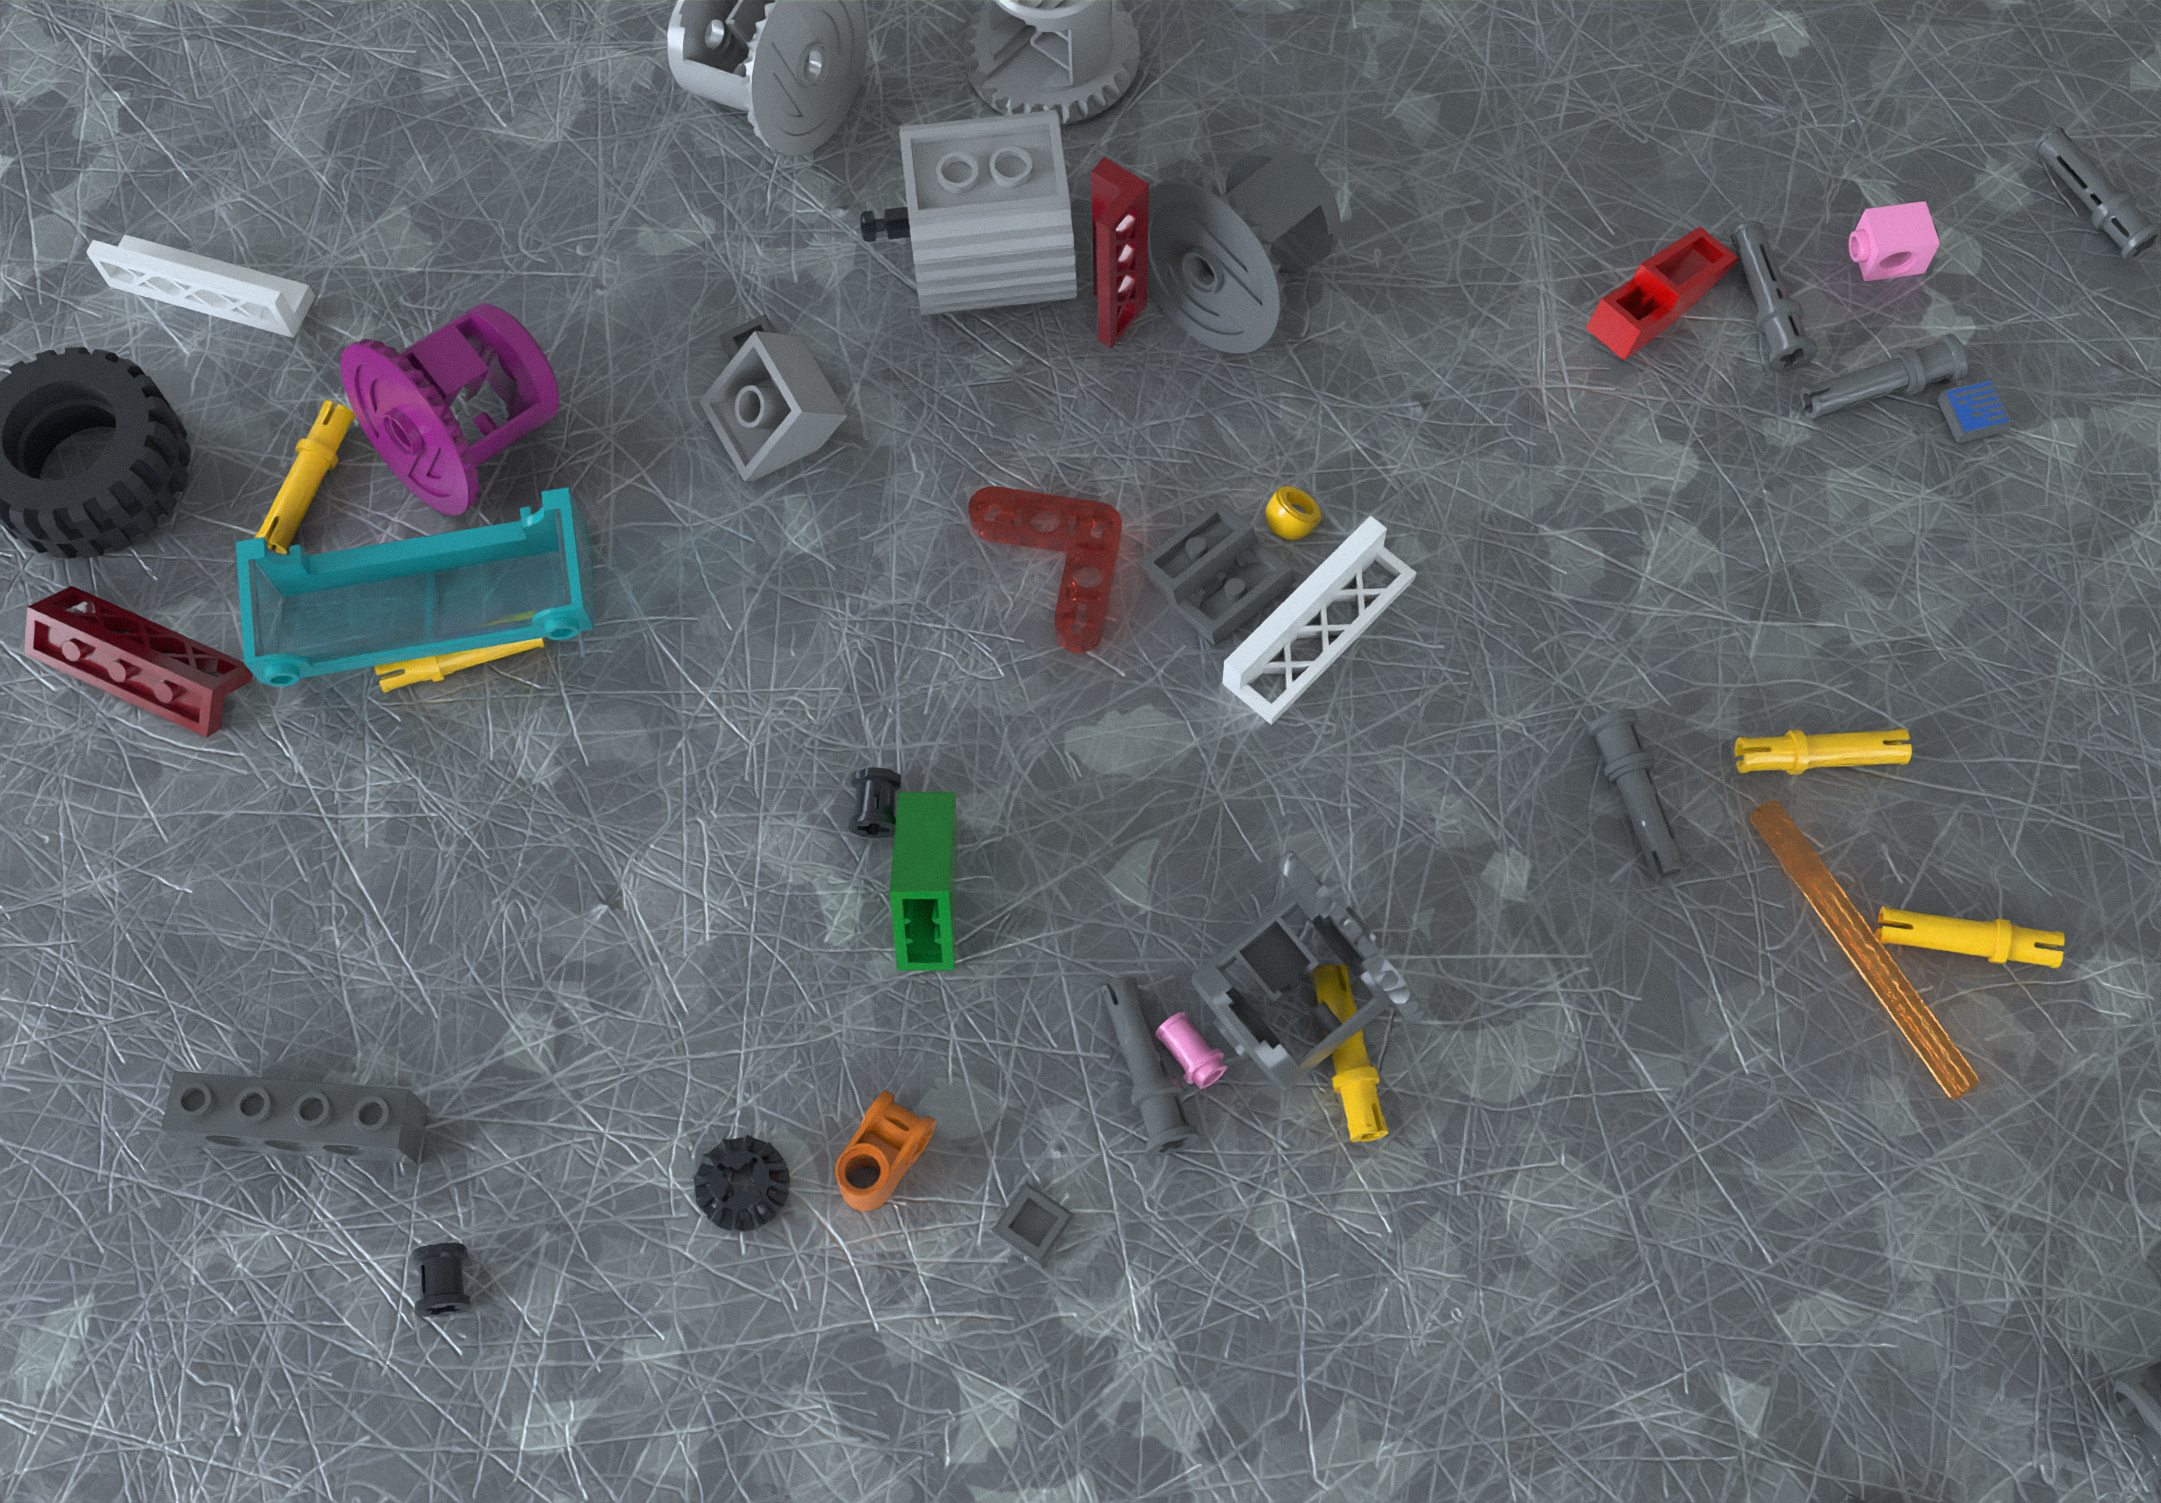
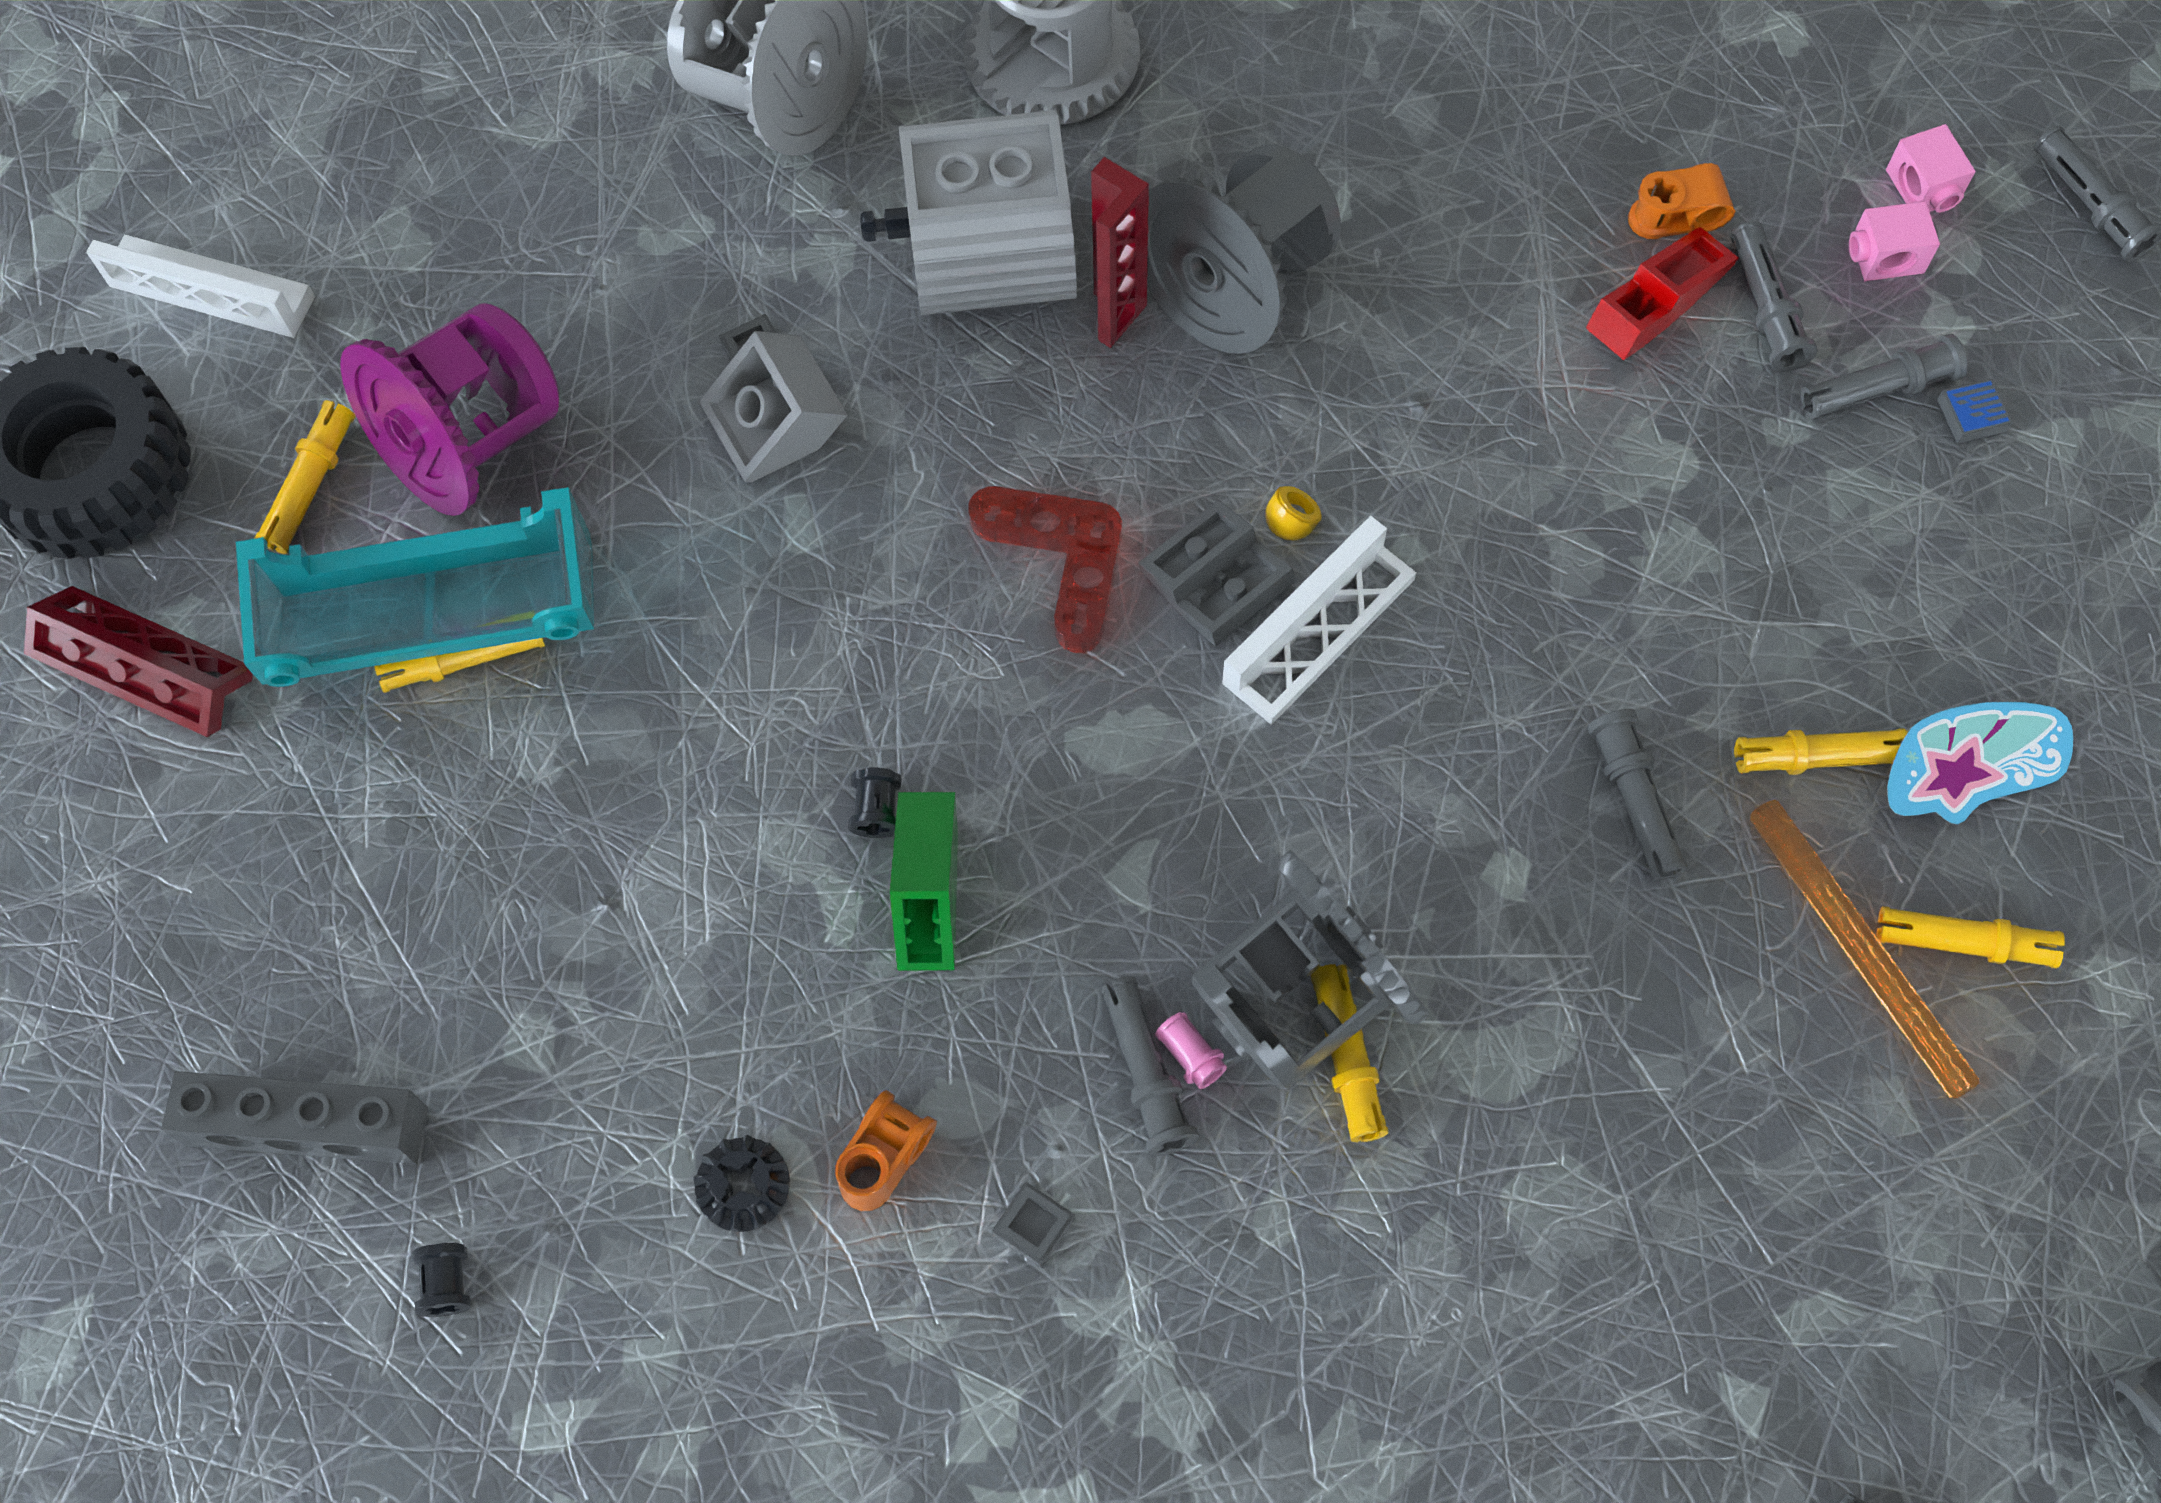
none -> orange piece [1628,163,1735,239]
none -> bright pink brick [1886,124,1976,213]
none -> sticker [1887,702,2073,824]

